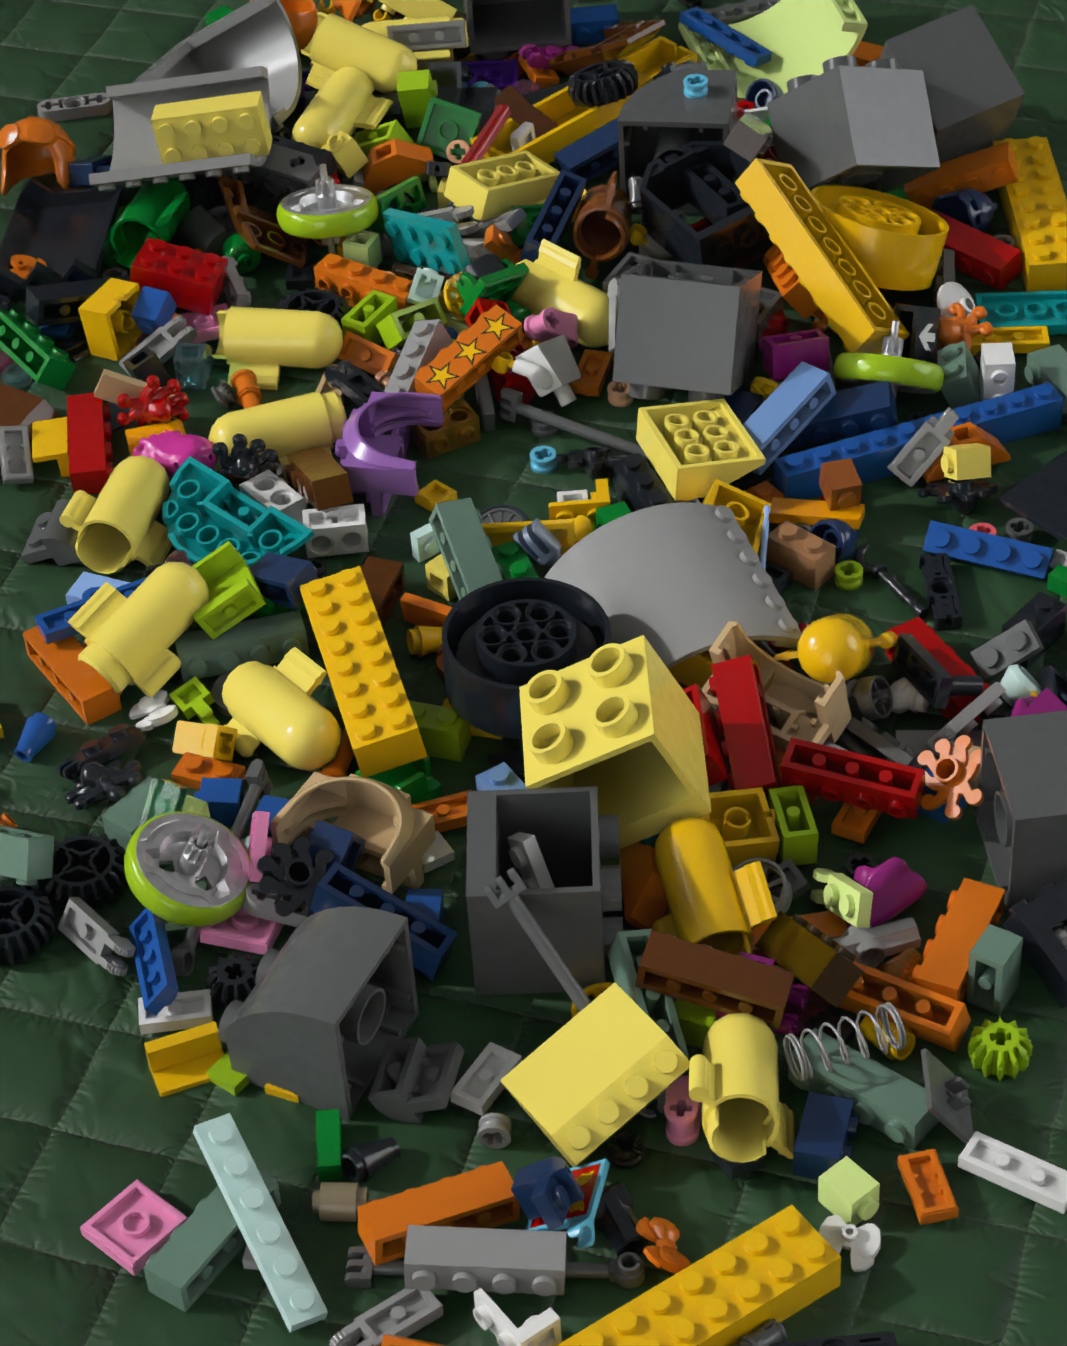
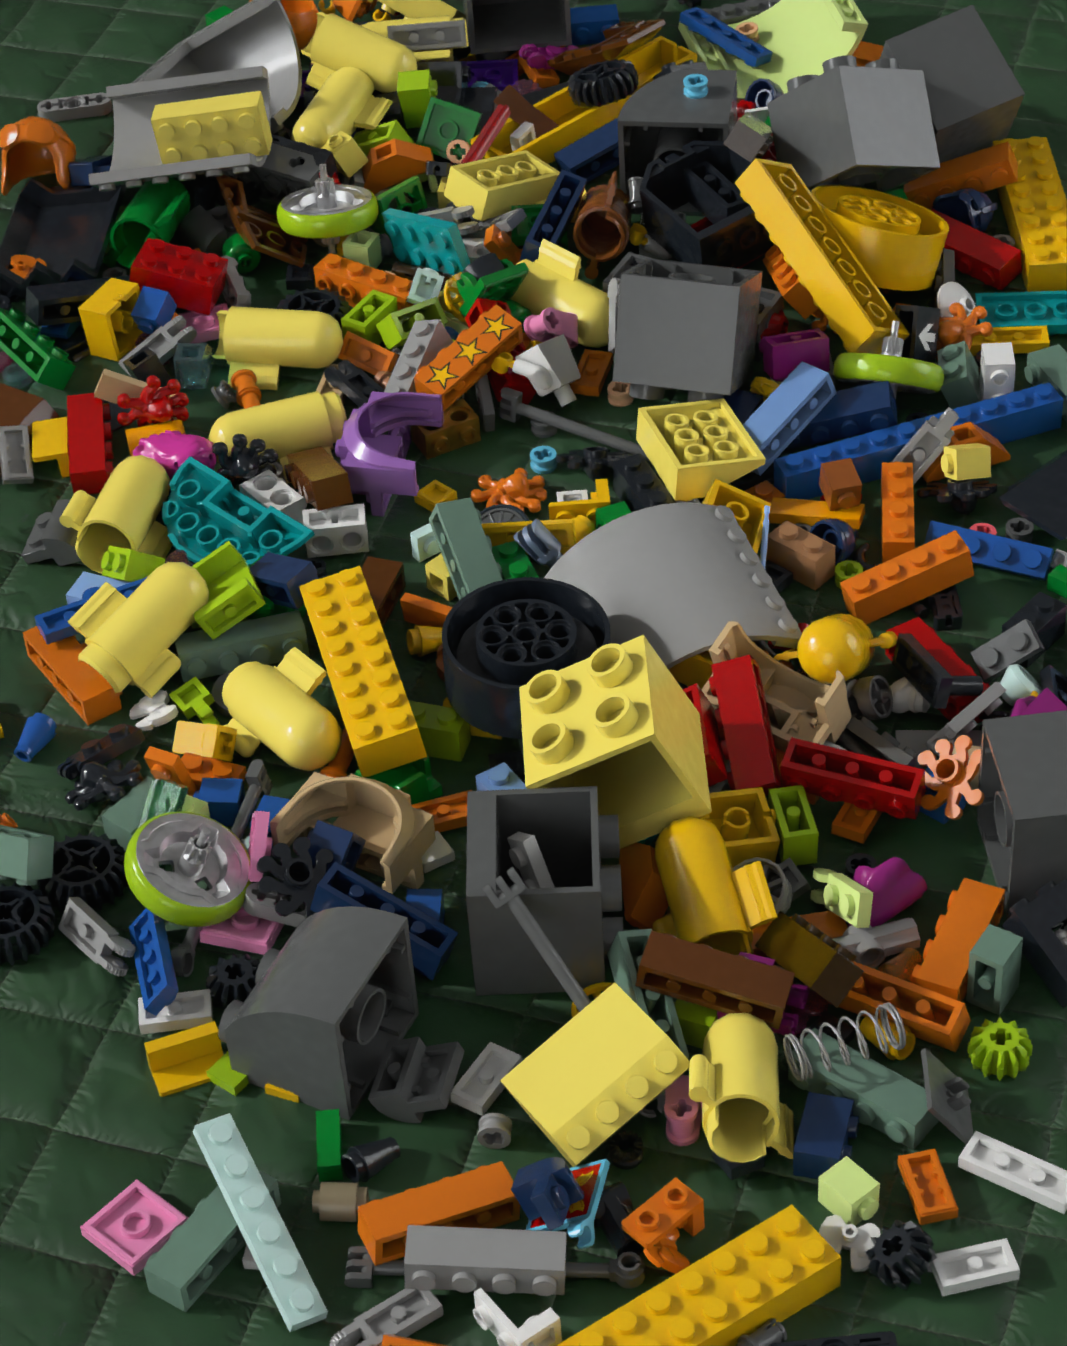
none -> lime brick [101,545,166,583]
none -> orange plate [144,746,197,797]
none -> orange animal [471,468,547,513]
none -> orange bracket [621,1177,705,1249]
none -> light nougat bush [736,22,759,42]
none -> orange brick [840,530,975,625]
none -> black gear [866,1219,937,1291]
none -> orange brick [881,462,915,563]
none -> white plate [930,1238,1020,1296]

